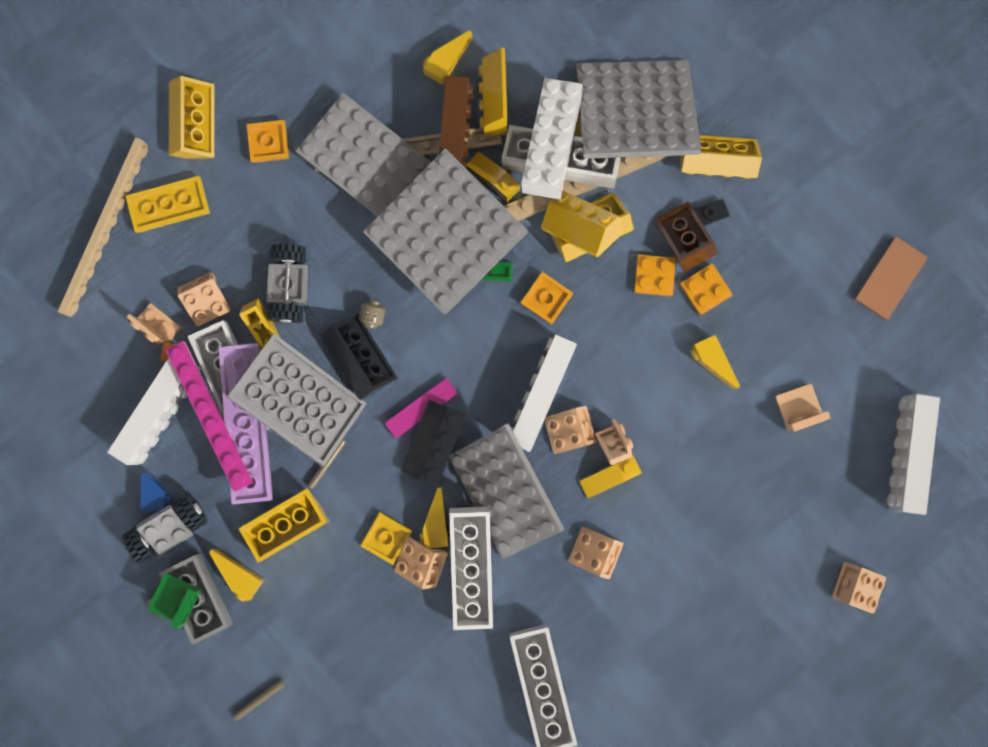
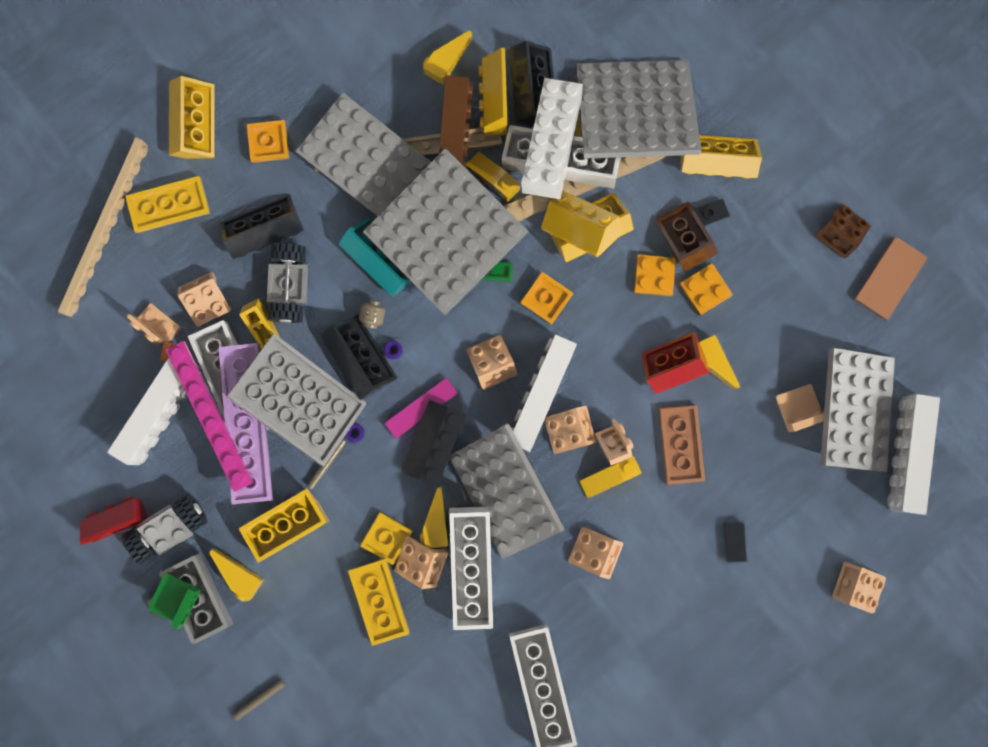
blue slope [140,472,172,512] -> none
none -> red slope [80,496,148,545]
none -> black slope [220,194,304,259]
none -> teal slope [339,217,411,297]
none -> dark purple plate [345,423,364,443]
none -> yellow plate [348,558,410,646]
none -> dark purple plate [384,340,403,360]
none -> light nougat bracket [466,335,518,390]
none -> black slope [509,41,554,124]
none -> red slope [642,332,709,394]
none -> nougat tile [658,405,705,485]
none -> black tile [724,522,747,563]
none -> reddish brown bracket [815,203,871,259]
none -> light grey plate [820,348,895,472]

